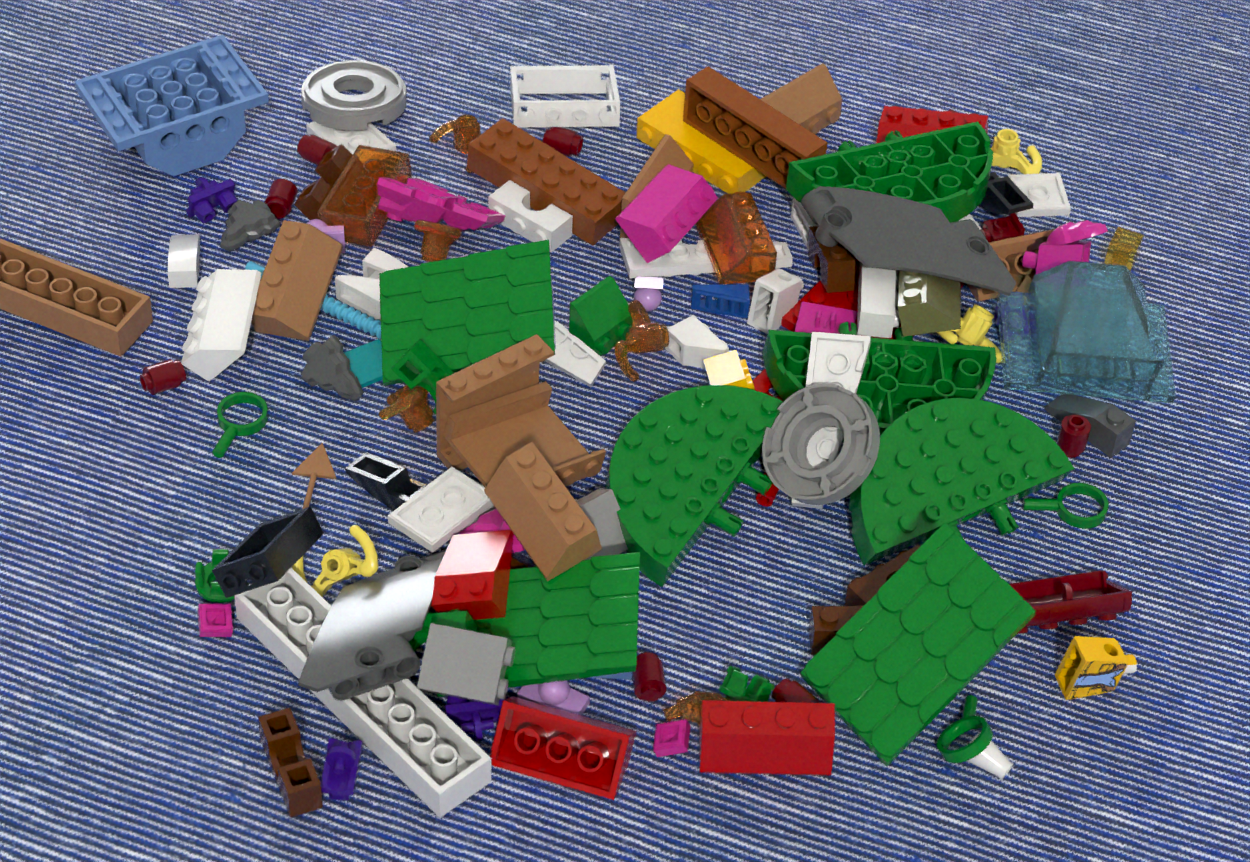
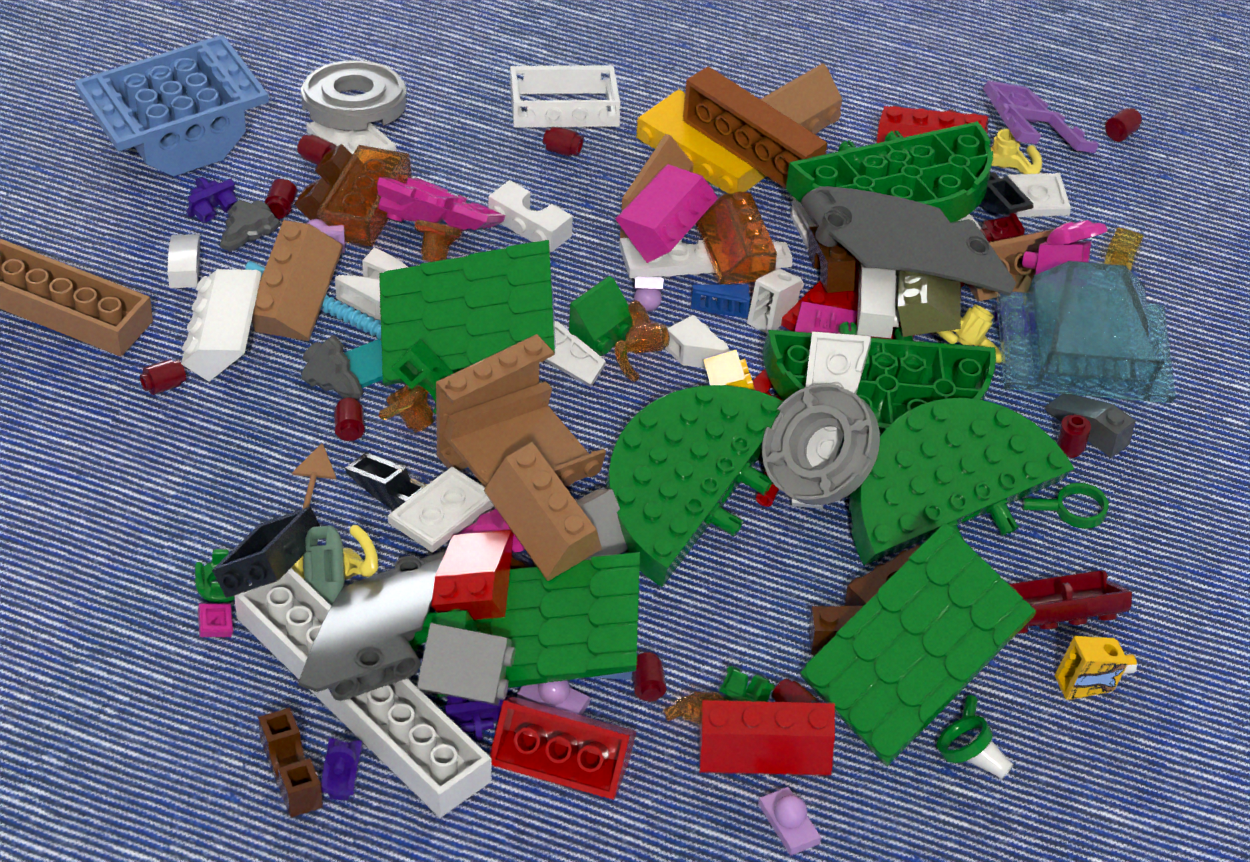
green piece [212,392,268,458] -> none
clear orange piece [429,115,481,173] -> none
dark orange brick [467,118,626,246] -> none
dark pink tile [653,719,691,757] -> none
none -> sand green piece [303,525,344,606]
none -> dark red brick [334,398,365,441]
none -> lavender tile [758,787,821,856]
none -> medium lavender wing [983,80,1099,153]
none -> dark red brick [1105,108,1142,142]

